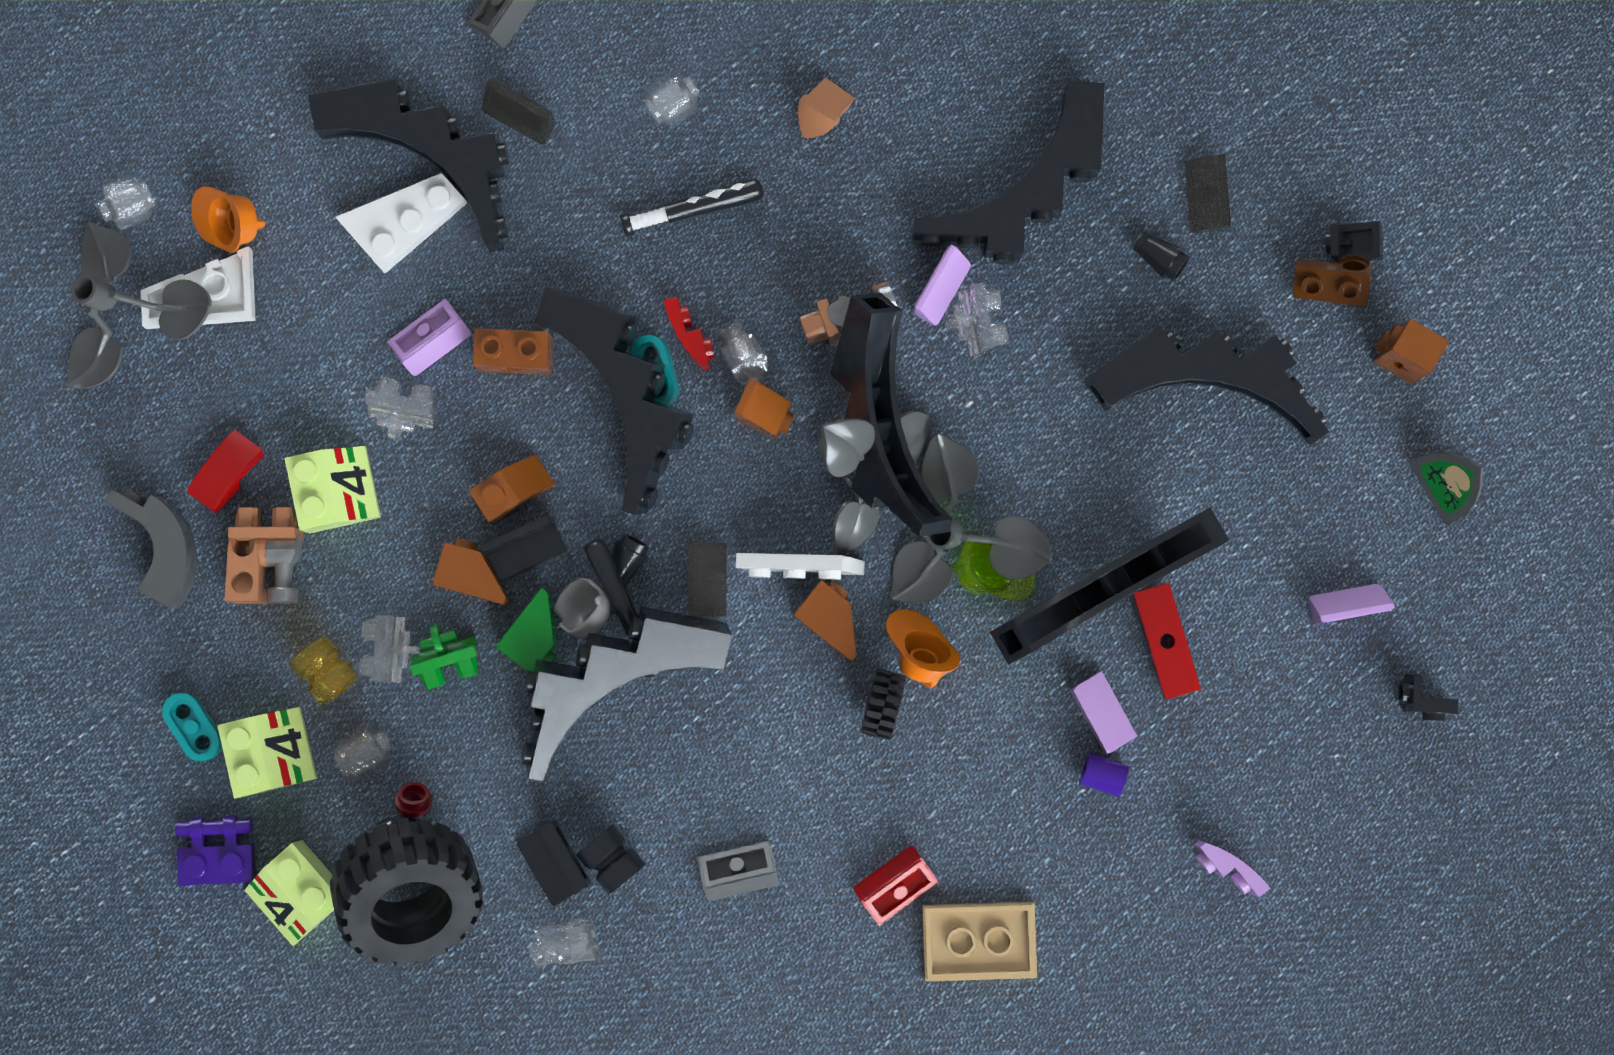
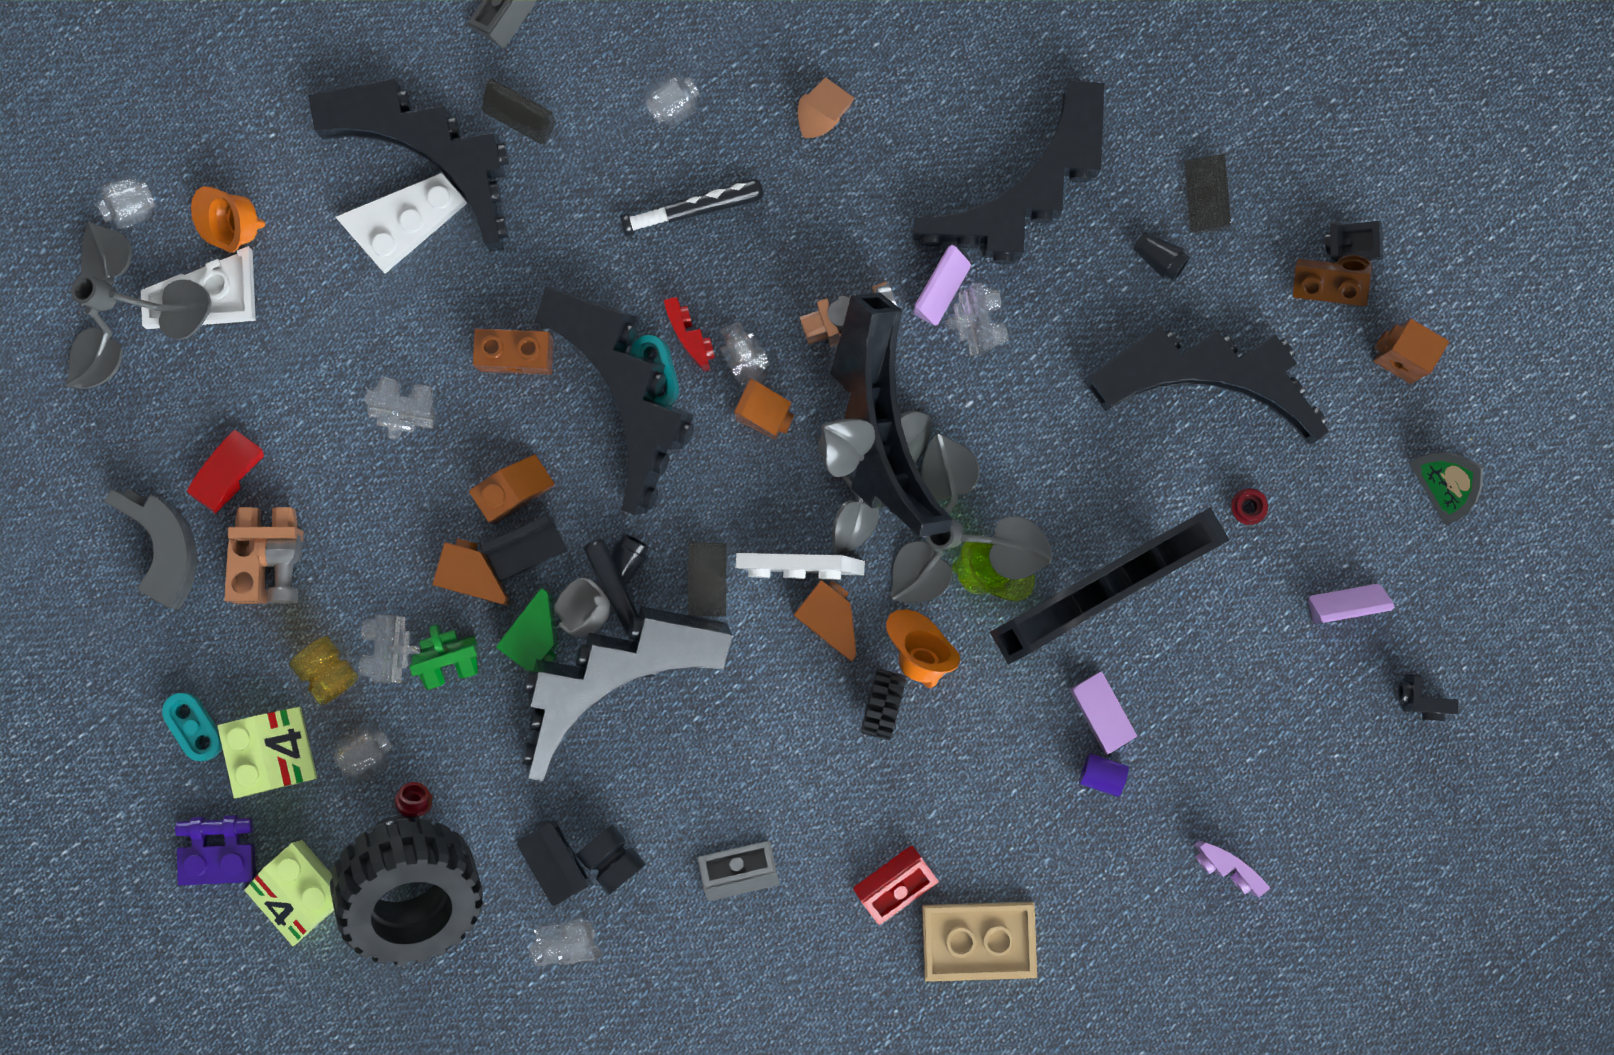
yellowish green slope [284,446,381,534] -> none
lavender slope [387,298,471,376] -> none
red tile [1132,583,1201,700] -> none
none -> dark red plate [1231,488,1268,525]

